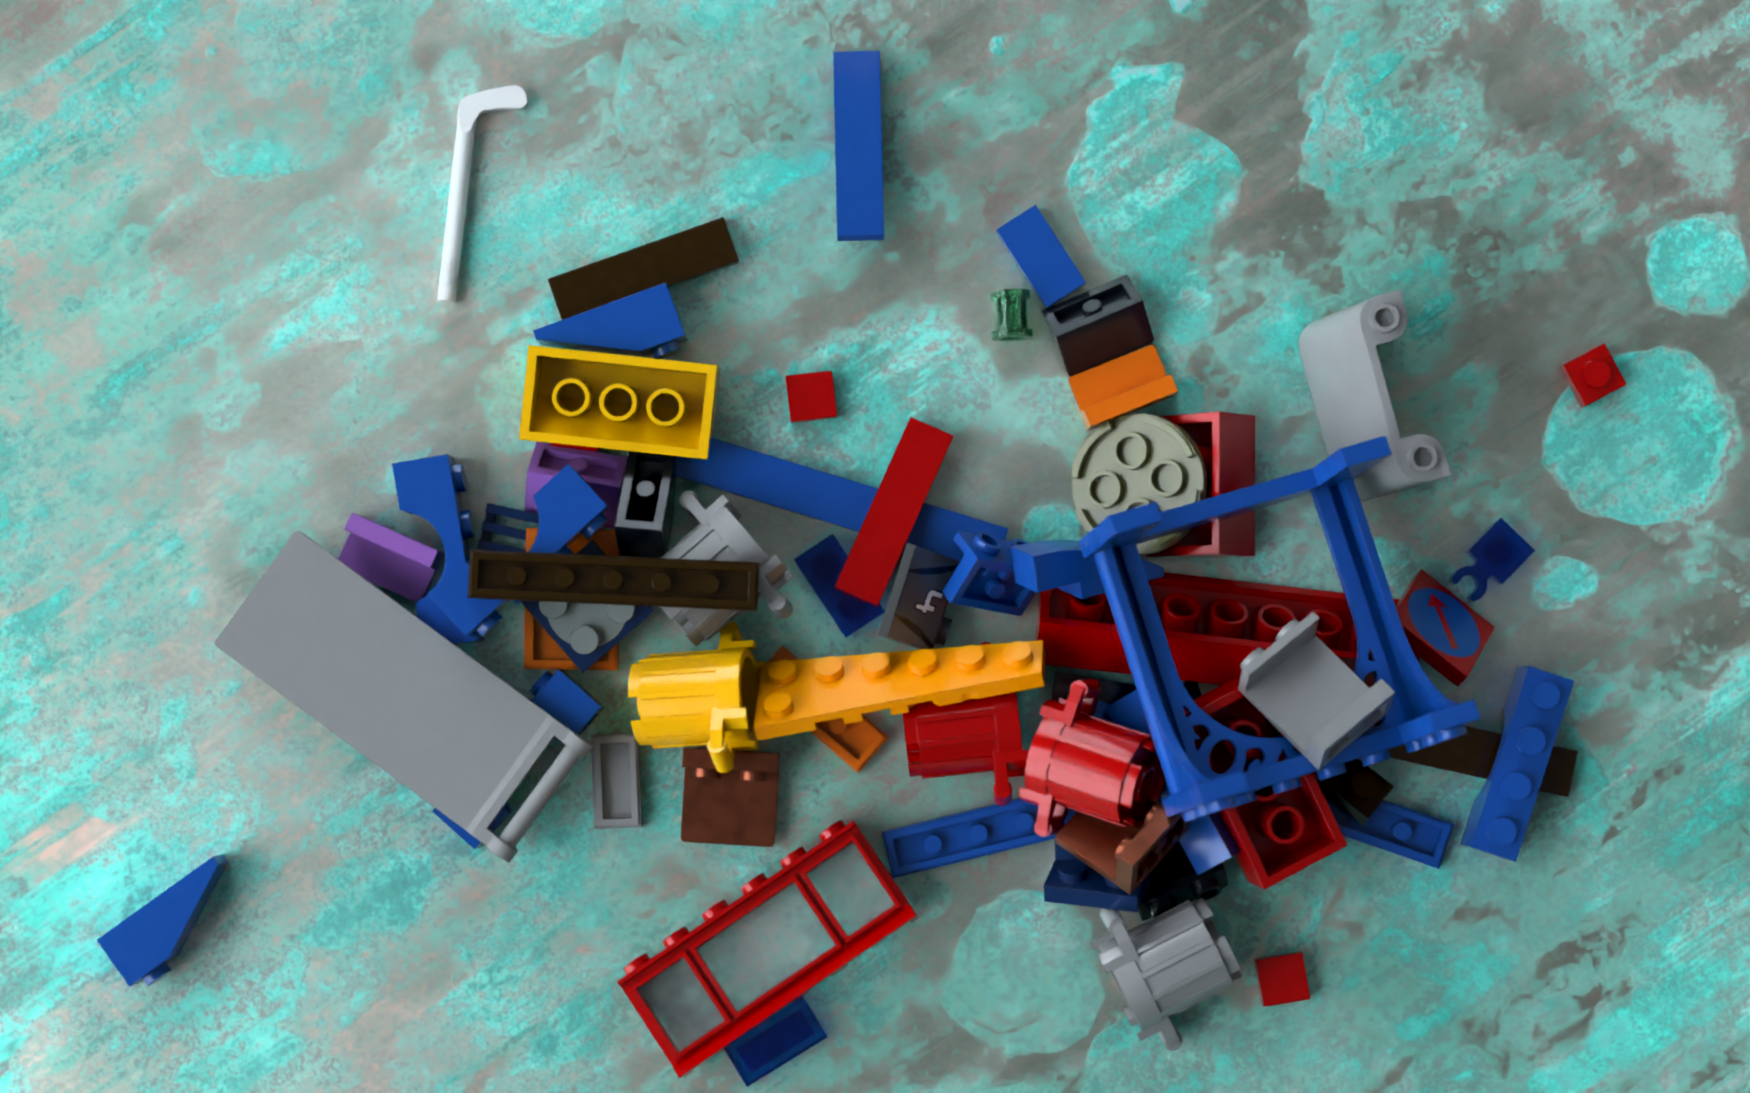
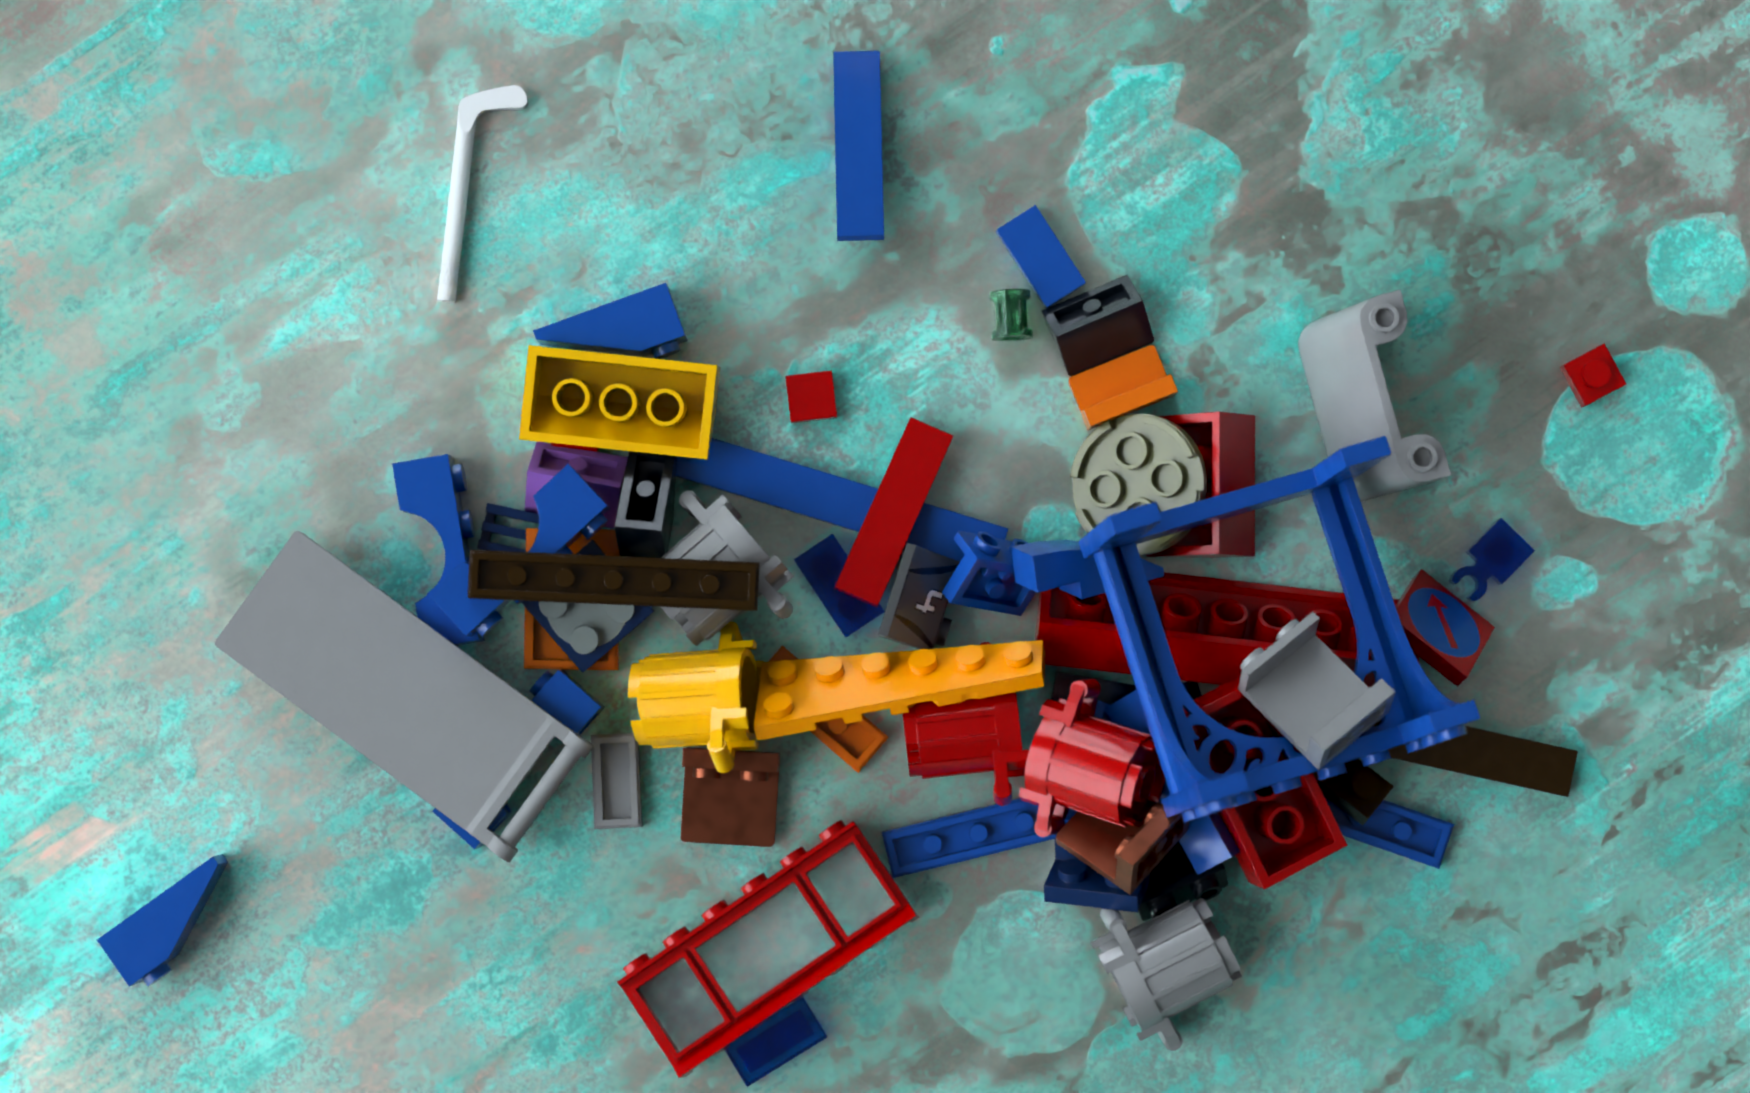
medium lavender panel [338,513,444,602] -> none
dark brown tile [548,217,740,320] -> none
red tile [1254,951,1310,1007] -> none
blue arch [1460,666,1574,862] -> none

